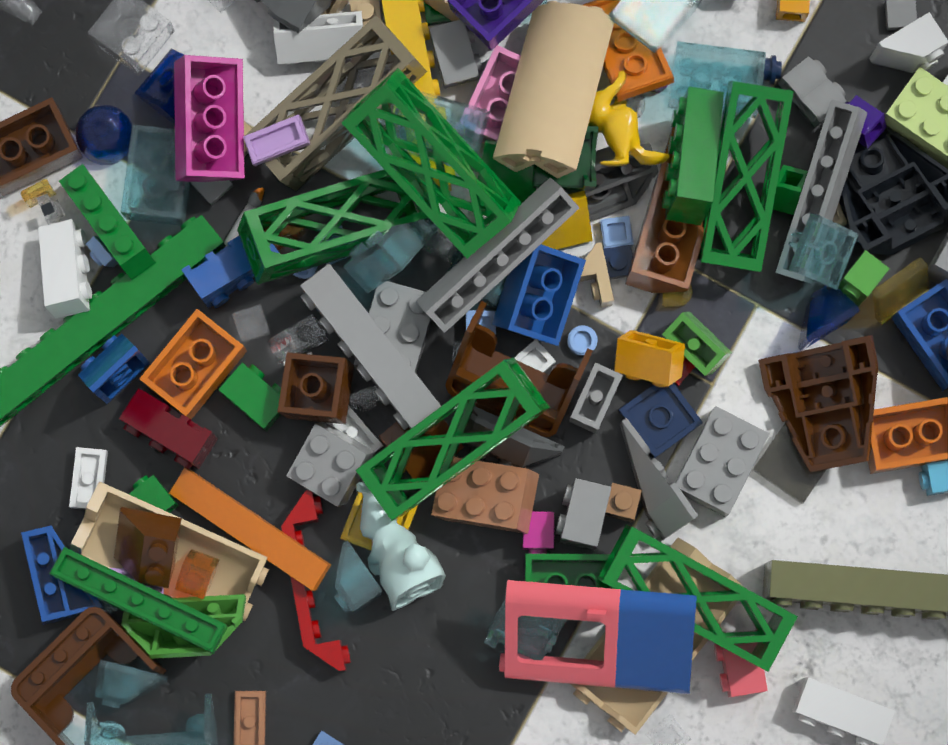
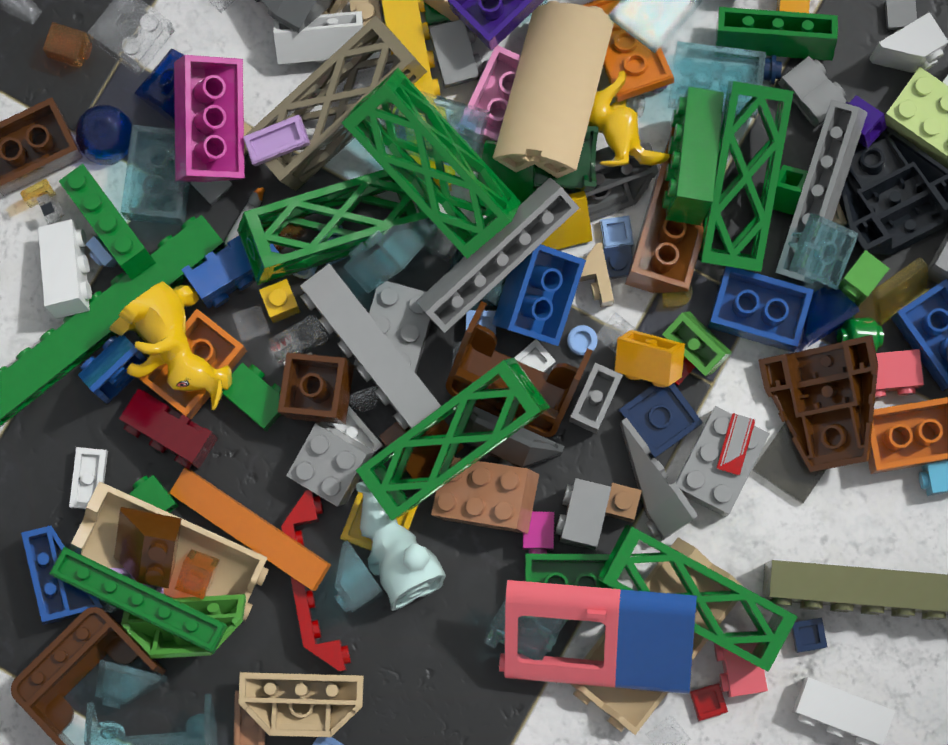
none -> clear orange brick [43,22,92,67]
none -> yellow animal [109,281,232,410]
none -> tan wedge [238,672,364,737]
none -> yellow brick [259,279,300,323]
none -> clear plate [597,312,638,352]
none -> red tile [690,683,728,721]
none -> blue brick [707,266,814,352]
none -> green brick [715,7,838,61]
none -> sticker [717,413,755,475]
none -> dark blue plate [792,617,828,653]
none -> green head [836,317,884,352]
none -> coral brick [875,349,924,398]

